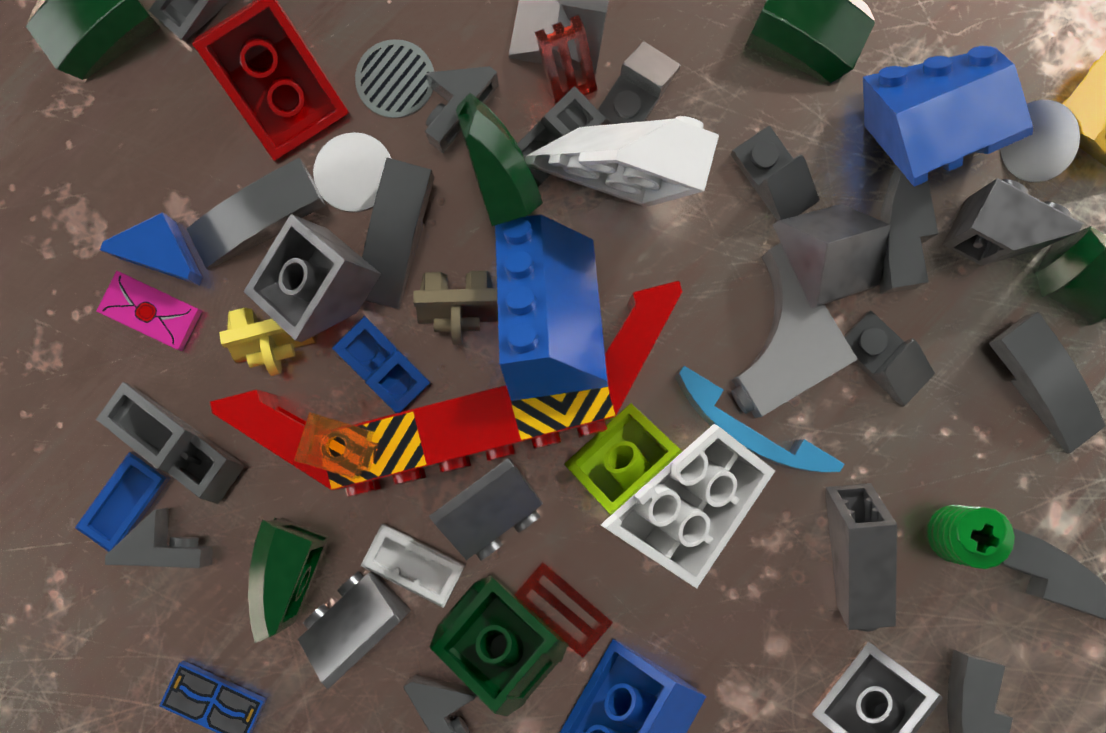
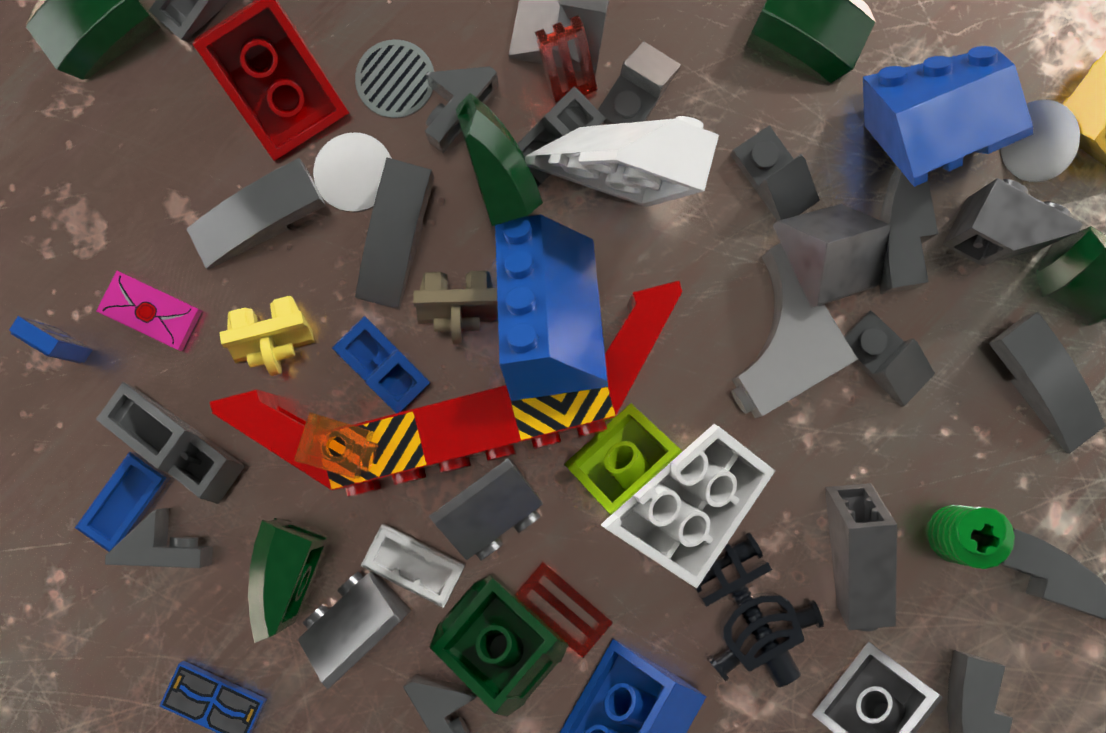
blue slope [100,212,203,286] -> none
flat silver slope [243,214,381,342] -> none
dark azure slope [675,366,845,472] -> none
none -> blue tile [9,316,93,364]
none -> black piece [693,532,824,688]

